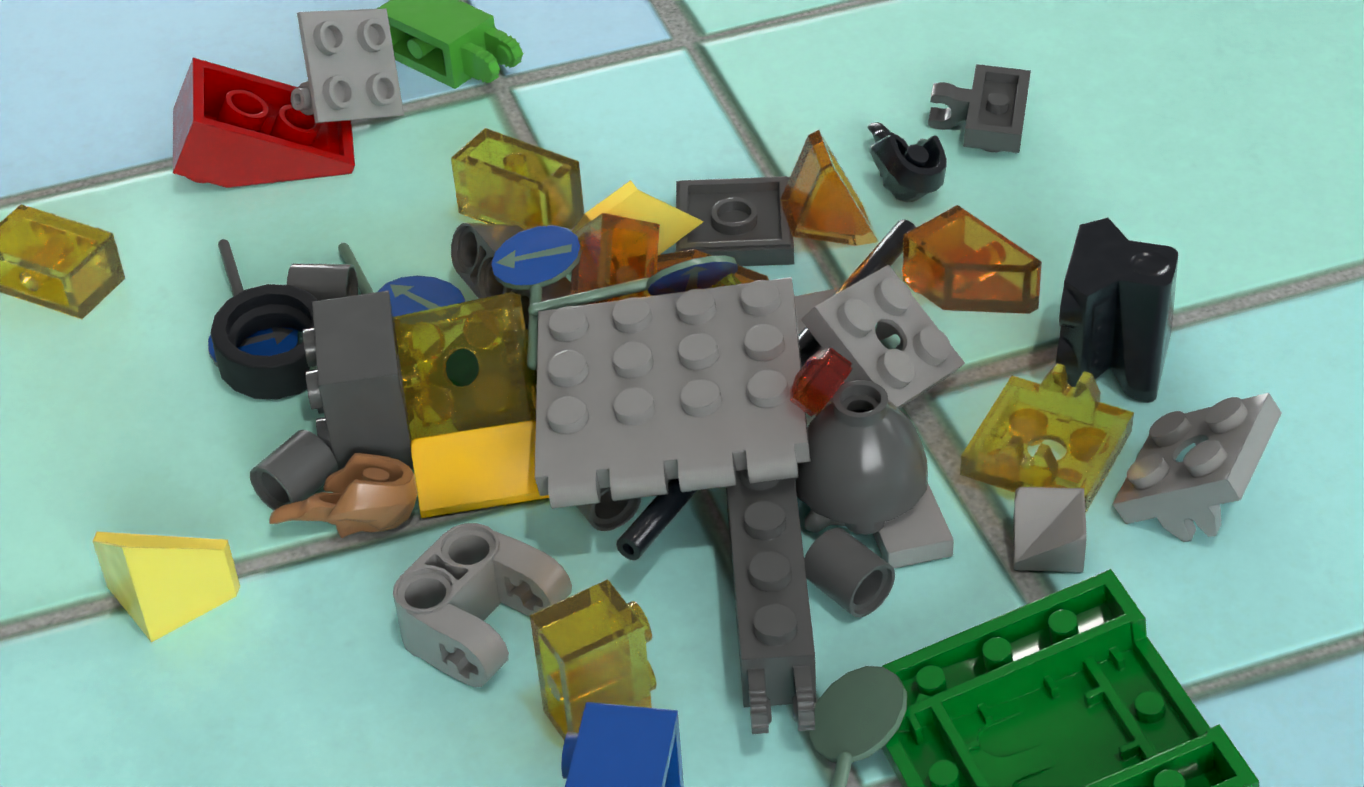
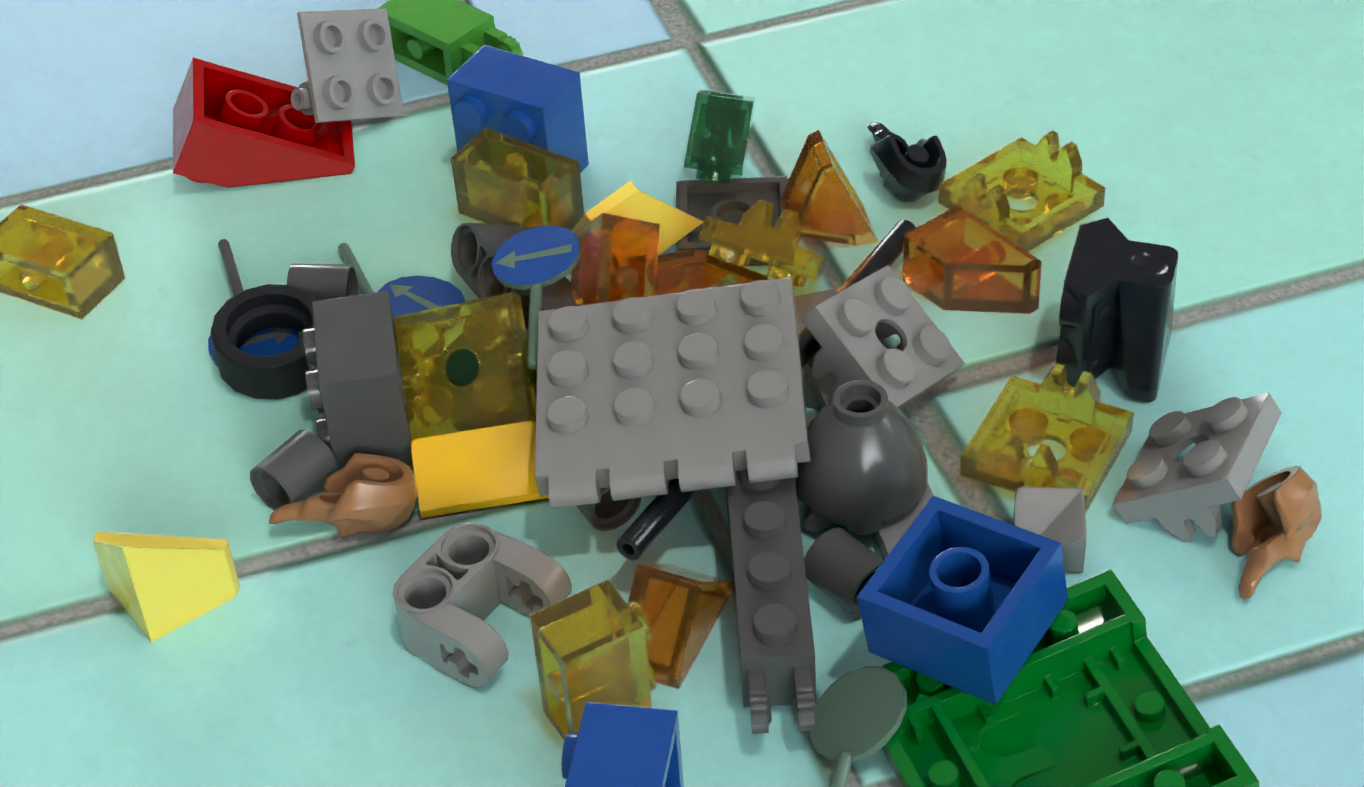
sand green piece [528,255,738,316] -> none
clear red tile [790,347,853,417] -> none
dark grey plate [928,64,1031,153] -> none
none -> blue brick [447,45,589,201]
none -> clear orange slope [613,564,733,689]
none -> clear green slope [684,90,756,183]
none -> clear yellow piece [698,199,828,288]
none -> blue brick [857,496,1068,705]
none -> clear yellow piece [938,130,1105,256]
none -> medium nougat piece [1231,466,1322,600]

